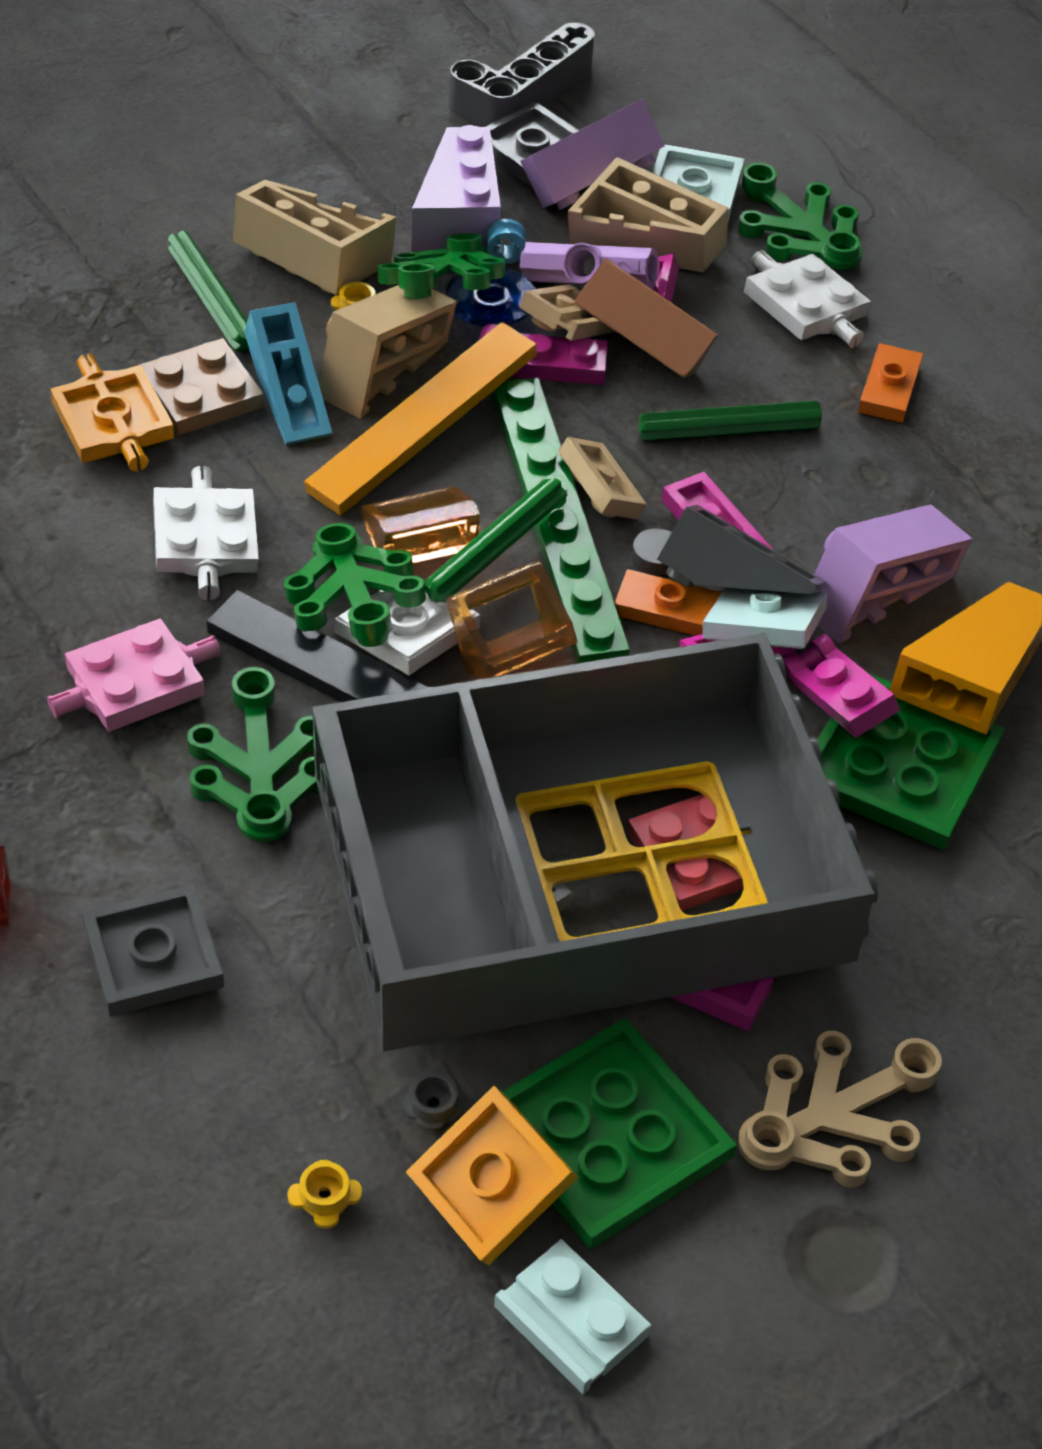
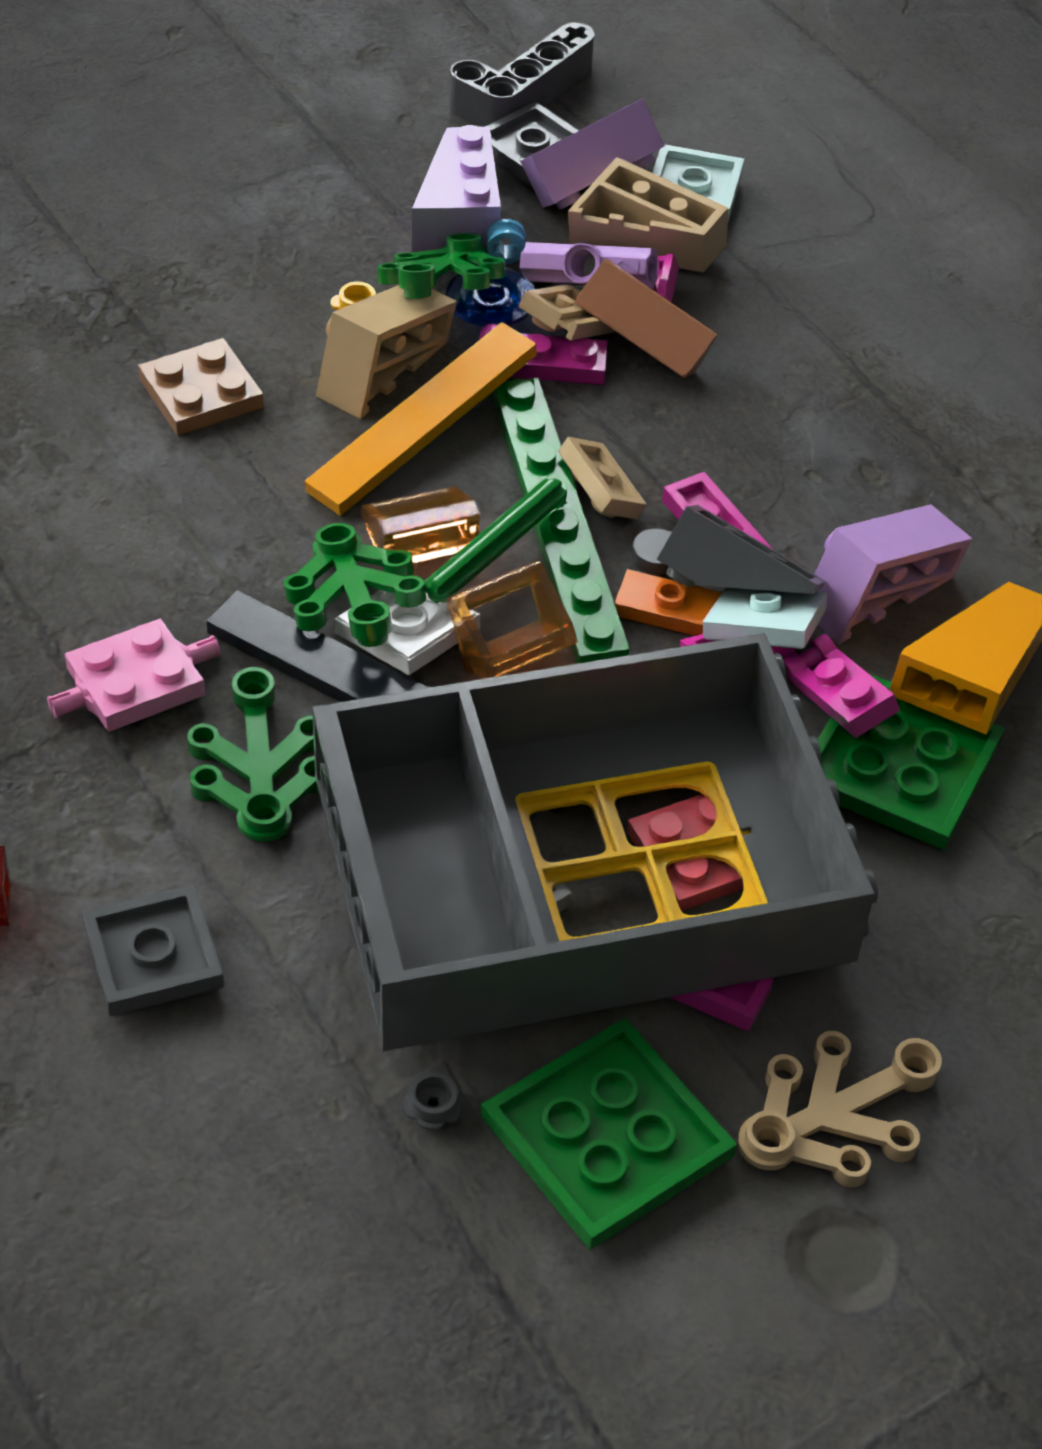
light orange plate [50,354,174,472] -> none
white plate [153,466,259,600] -> none
axle [168,230,249,353] -> none
tan wedge [233,180,397,295] -> none
medium azure slope [245,302,333,445] -> none
yellow plate [287,1160,362,1229] -> none
light orange plate [406,1086,579,1265] -> none
light aqua plate [494,1239,651,1395] -> none
green axle [638,400,822,441] -> none
green plant [738,162,863,270] -> none
white plate [744,250,871,348] -> none
orange plate [858,343,923,423] -> none

